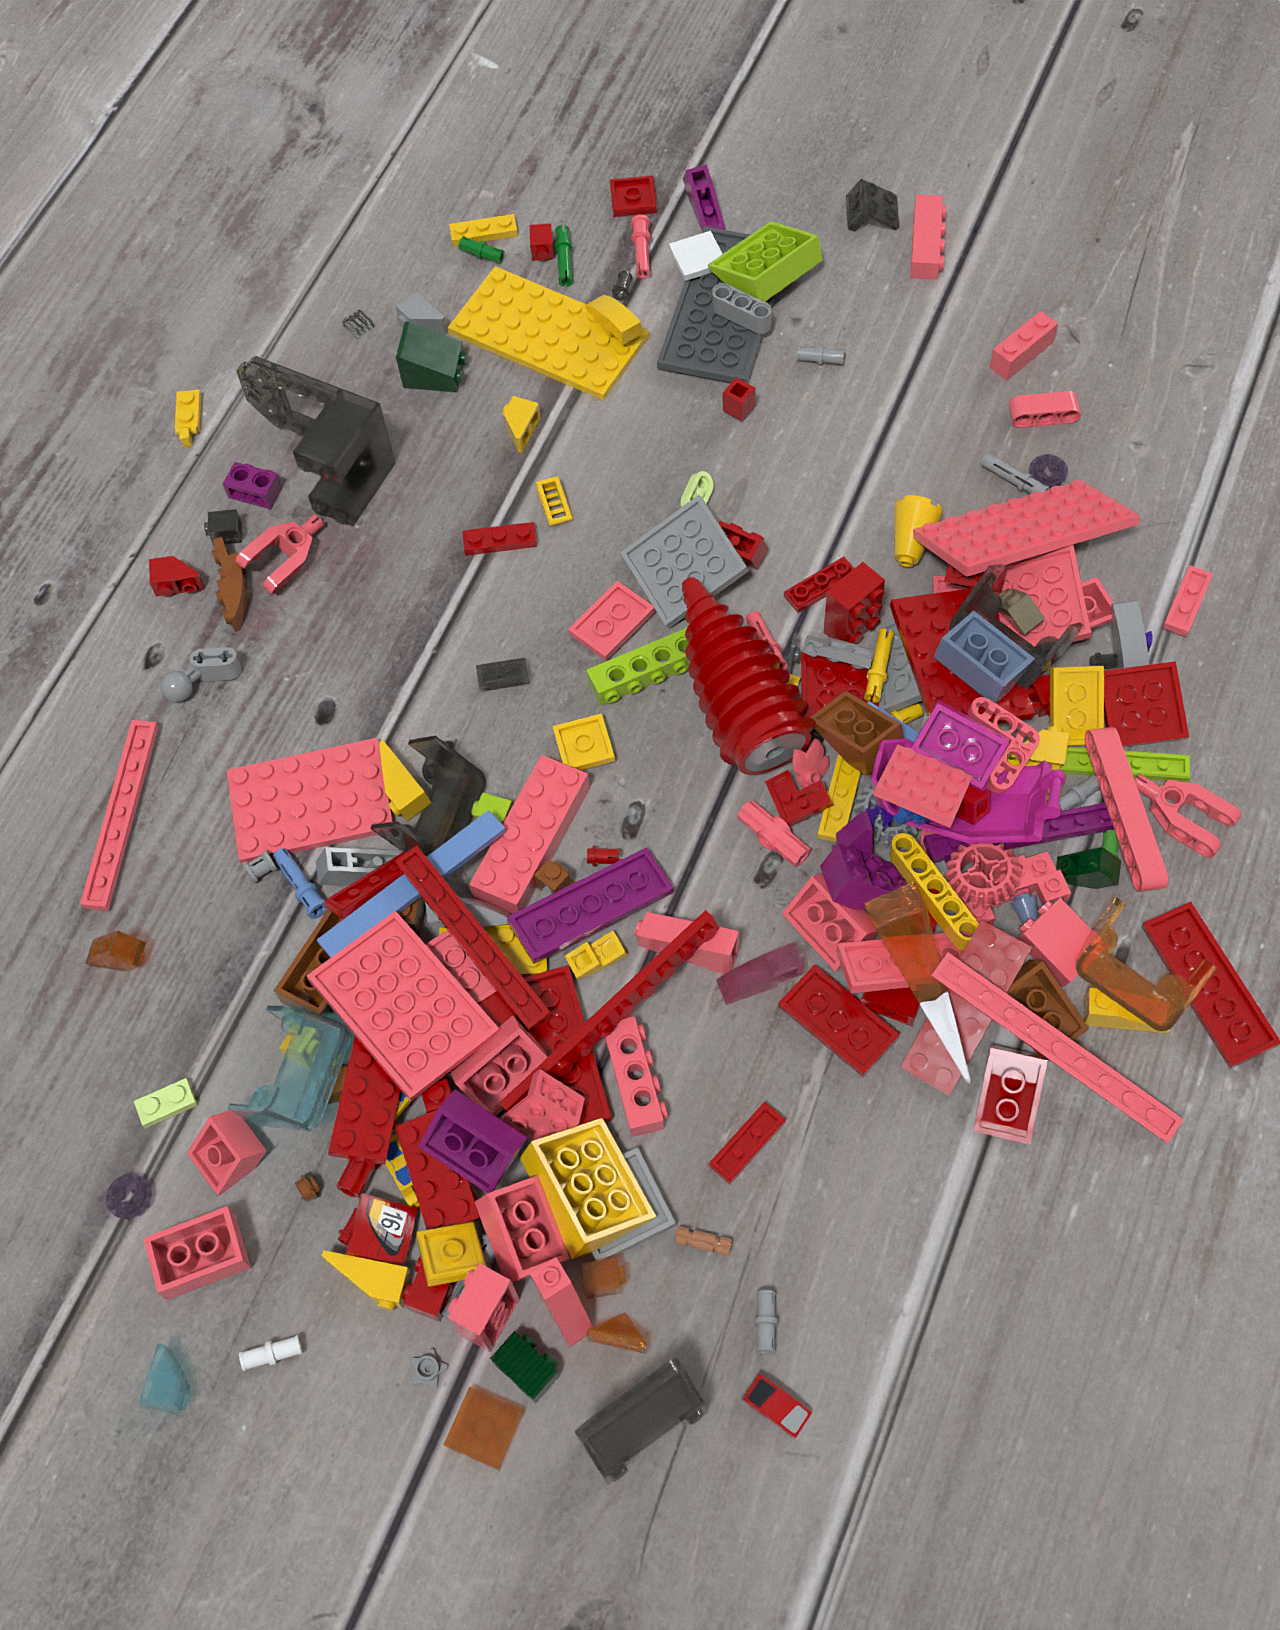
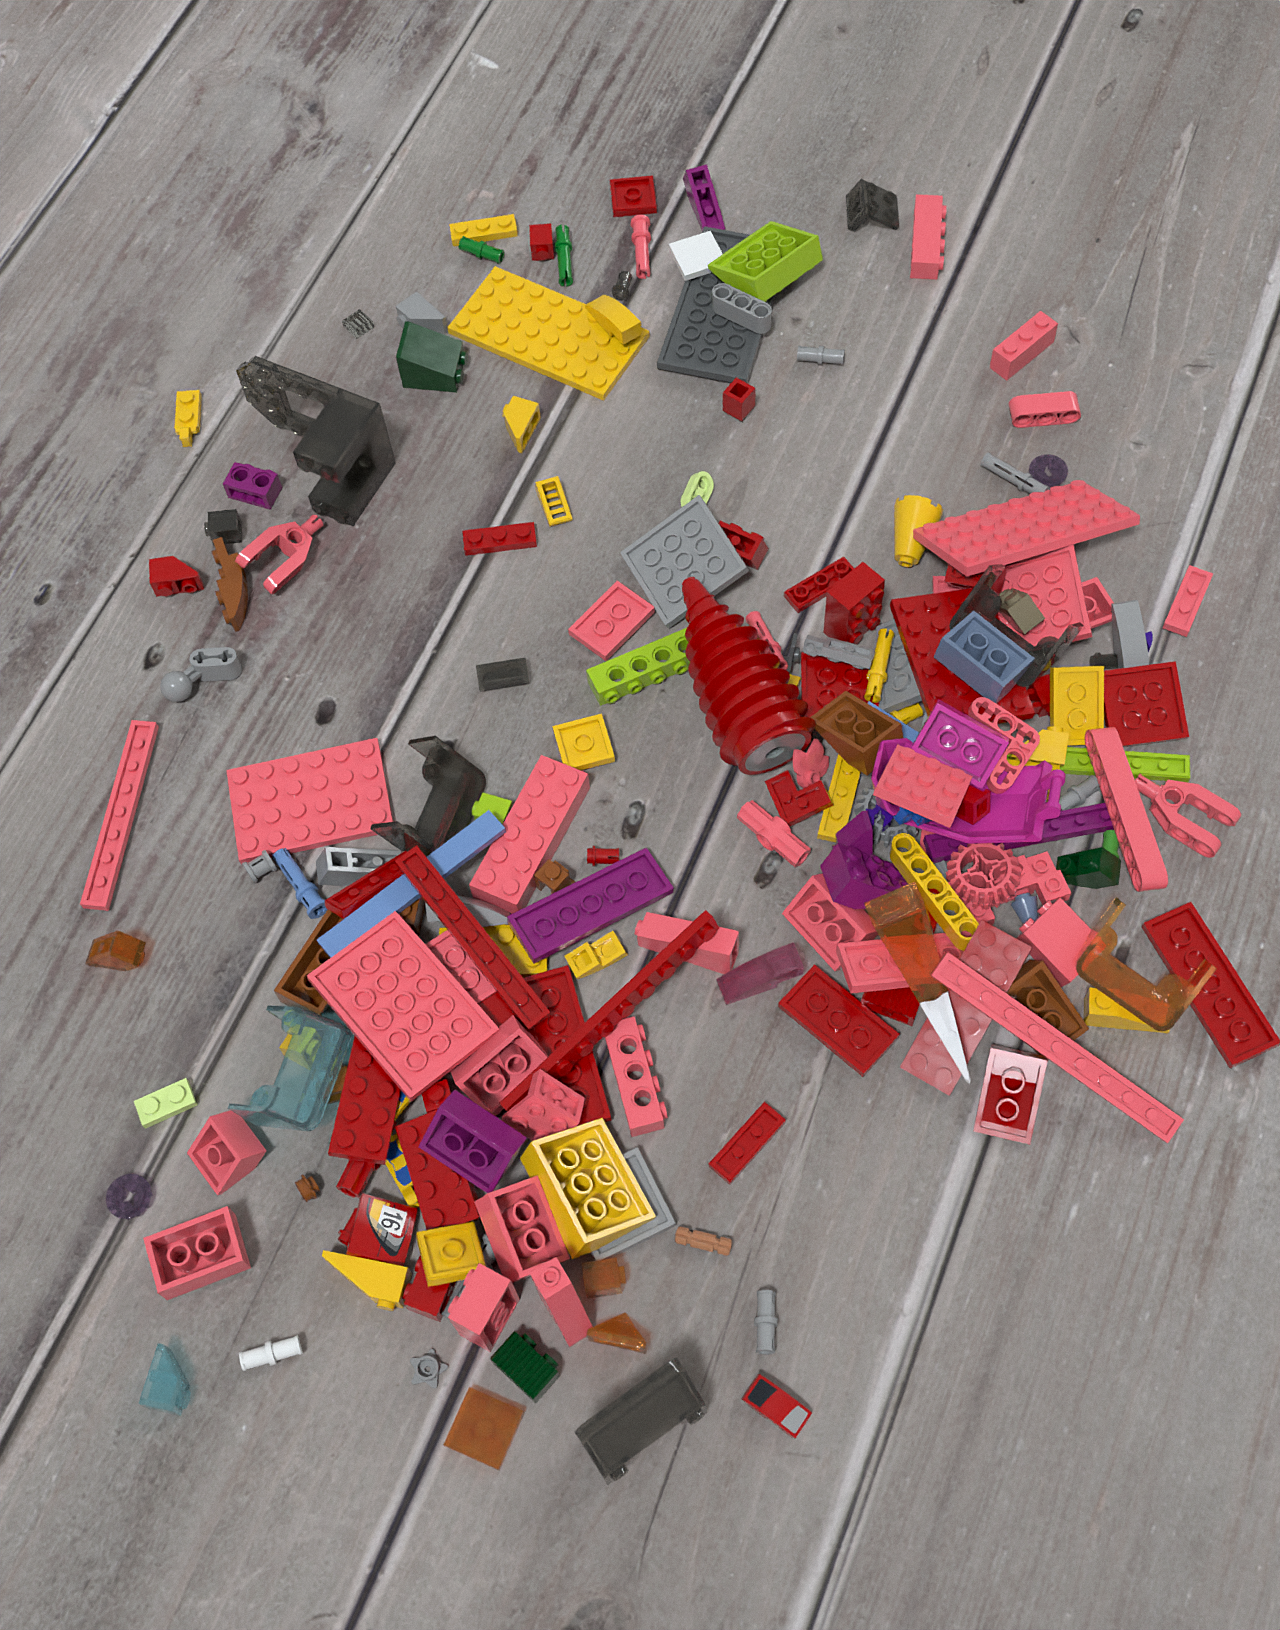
yellow slope [379,740,432,821] -> none

